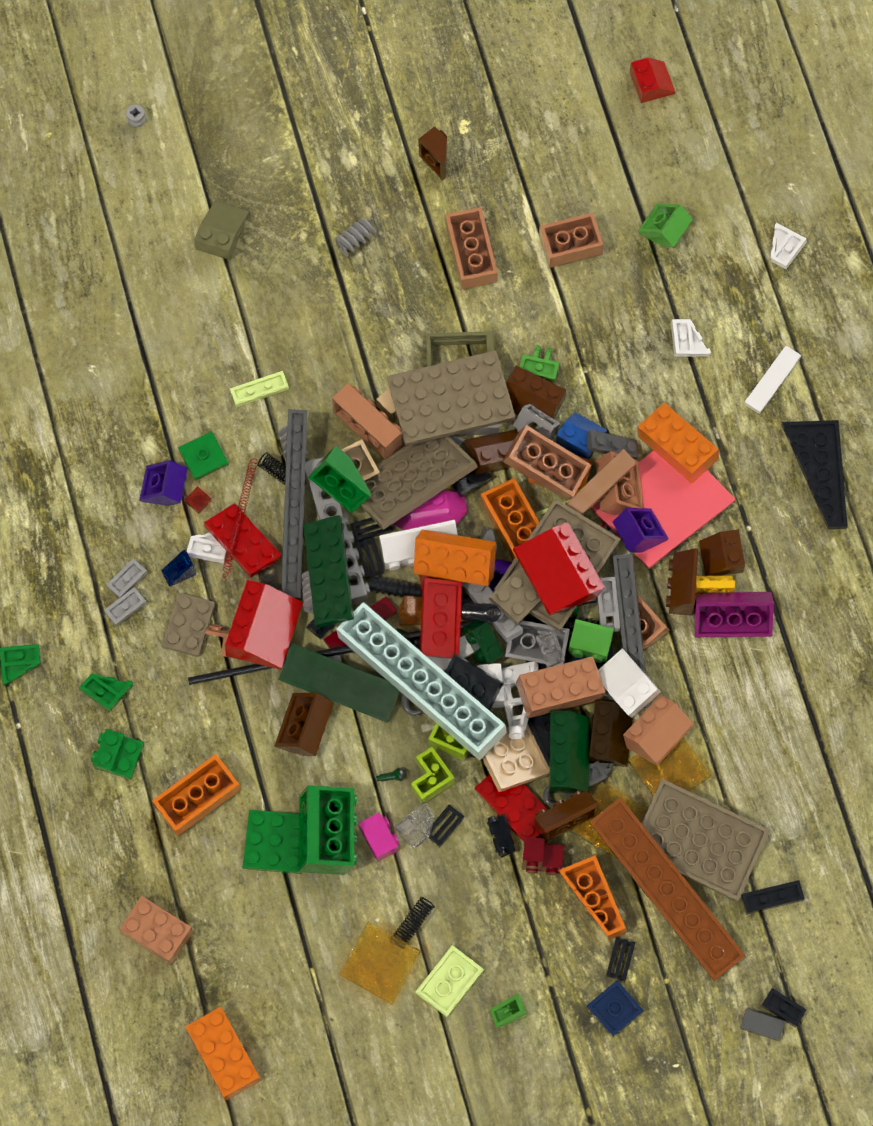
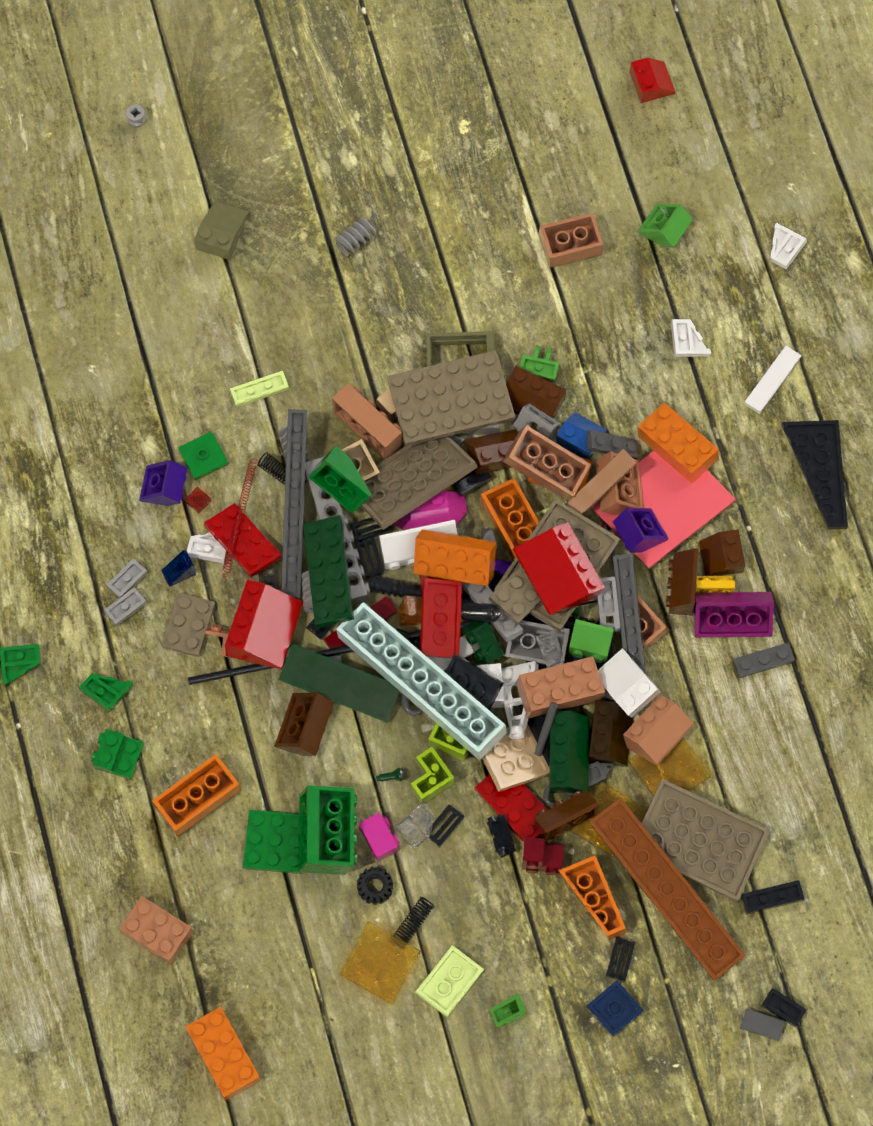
reddish brown slope [418,126,447,181] -> none
nougat brick [445,207,498,290] -> none
none -> black tyre [357,866,393,905]
none -> dark grey bar [534,702,558,756]
none -> dark grey plate [733,642,795,678]

